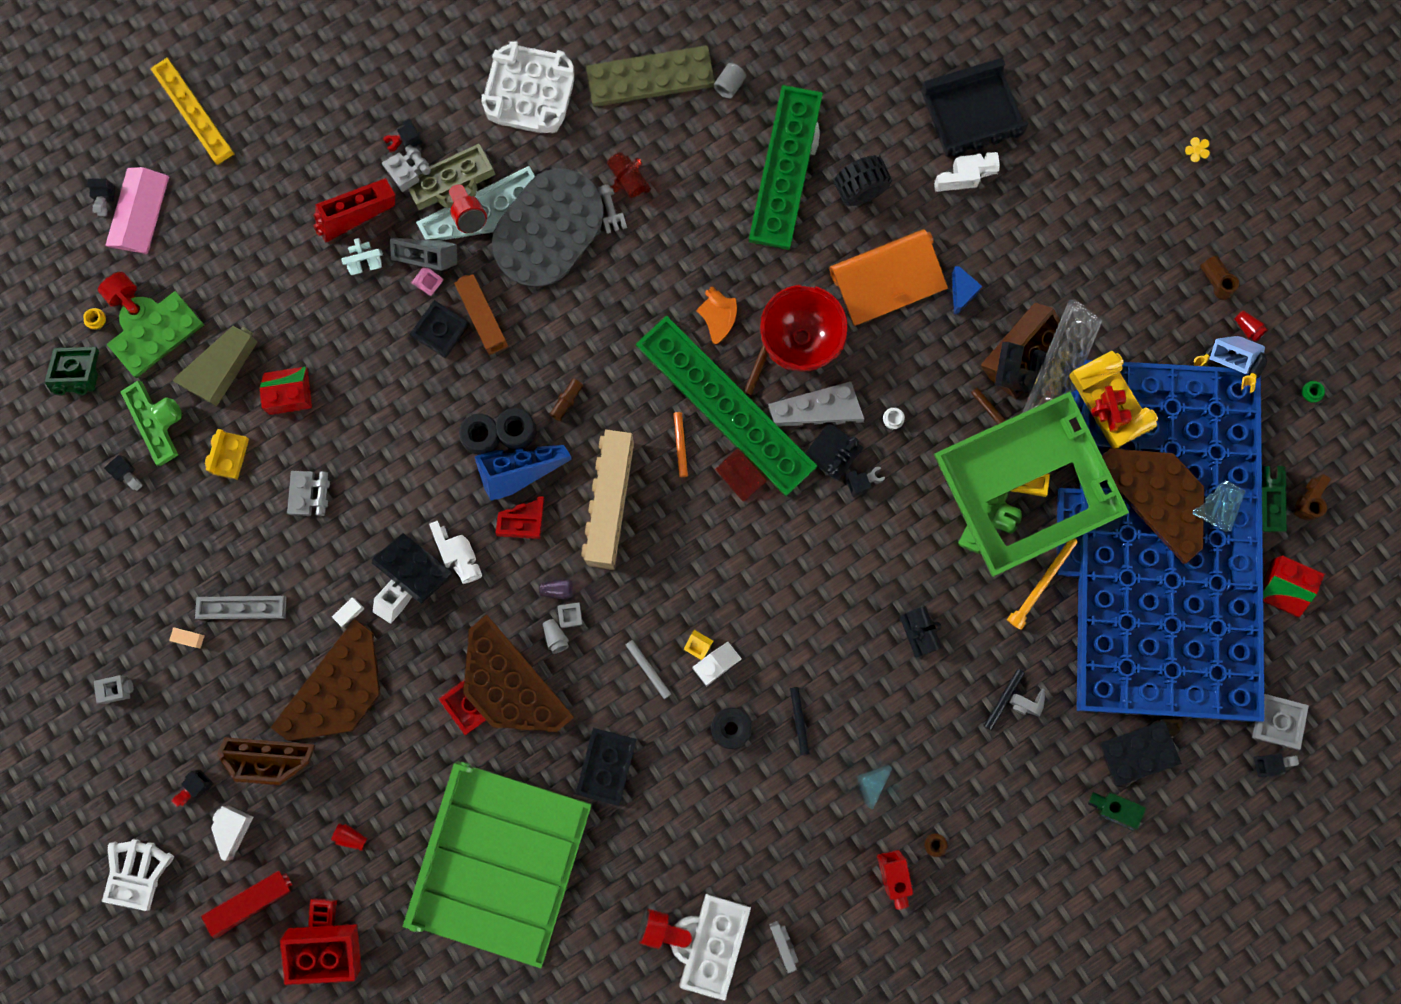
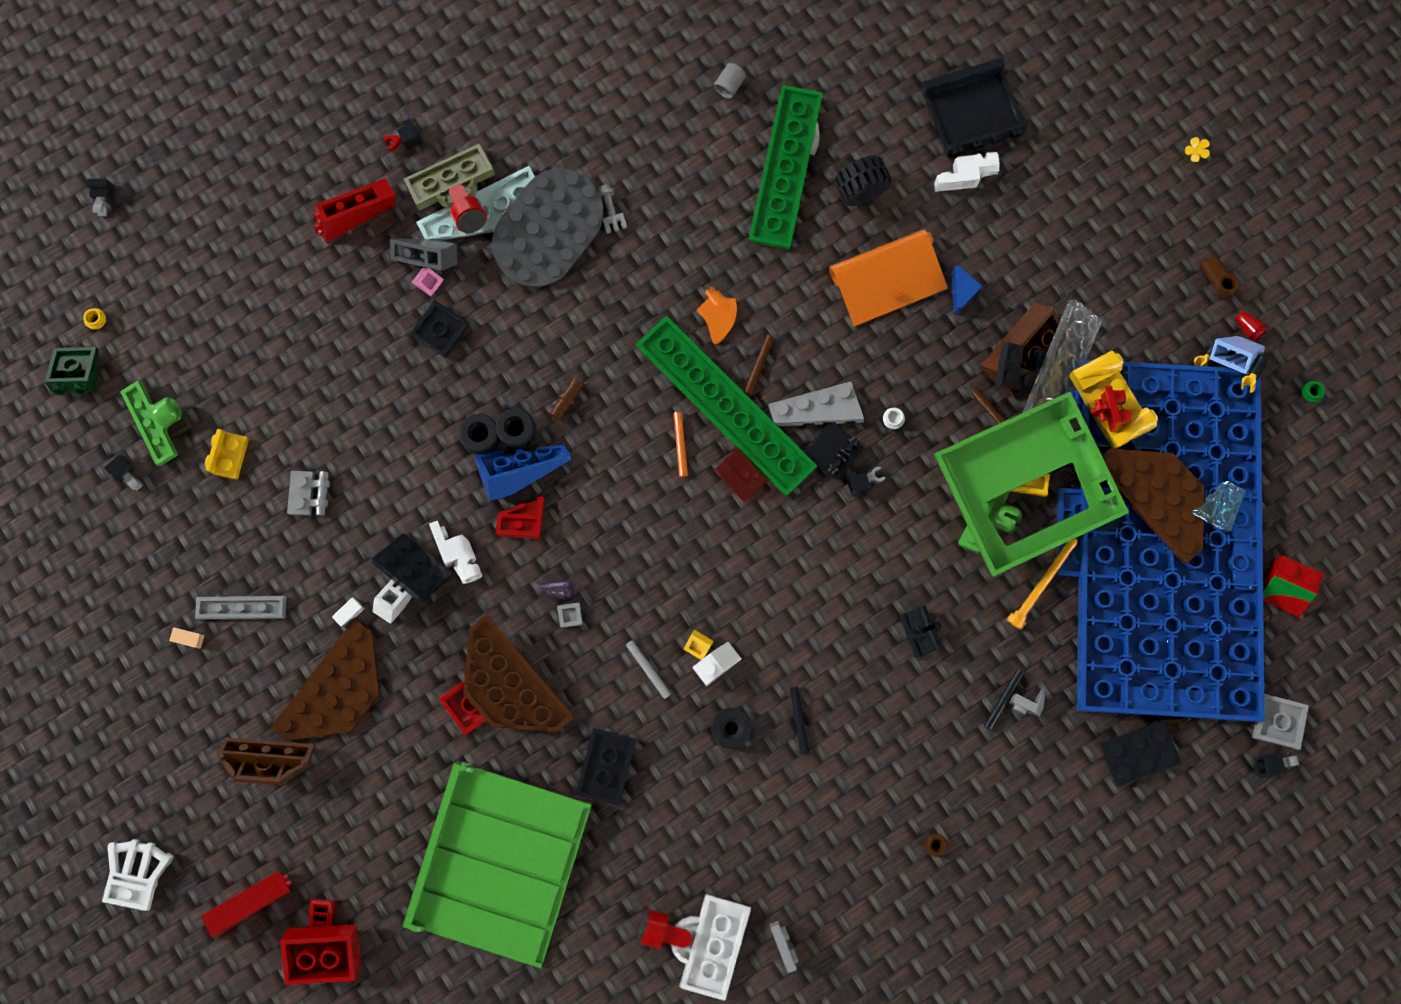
light grey brick [94,675,134,704] -> none
bright green plate [98,271,204,378] -> none
bright pink slope [105,167,169,254] -> none
yellow tile [150,57,234,165] -> none
black piece [171,770,214,807] -> none
olive slope [173,326,258,407] -> none
white slope [211,806,253,861] -> none
red slope [260,366,312,415] -> none
red cone [331,823,367,851] -> none
light aqua hips [341,238,383,275] -> none
light grey plate [382,145,431,192] -> none
dark orange brick [454,274,508,355] -> none
white plate [481,41,575,133] -> none
light grey cone [542,619,569,654] -> none
tan brick [582,429,634,570] -> none
olive plate [586,45,715,107] -> none
clear red pin [607,152,651,198] -> none
red rock [760,285,847,372] -> none
clear light blue slope [856,765,893,809] -> none
red torso [877,850,913,909] -> none
dark green torso [1088,792,1146,831] -> none
dark green plate [1262,466,1287,532] -> none
reddish brown plate [1293,474,1331,521] -> none

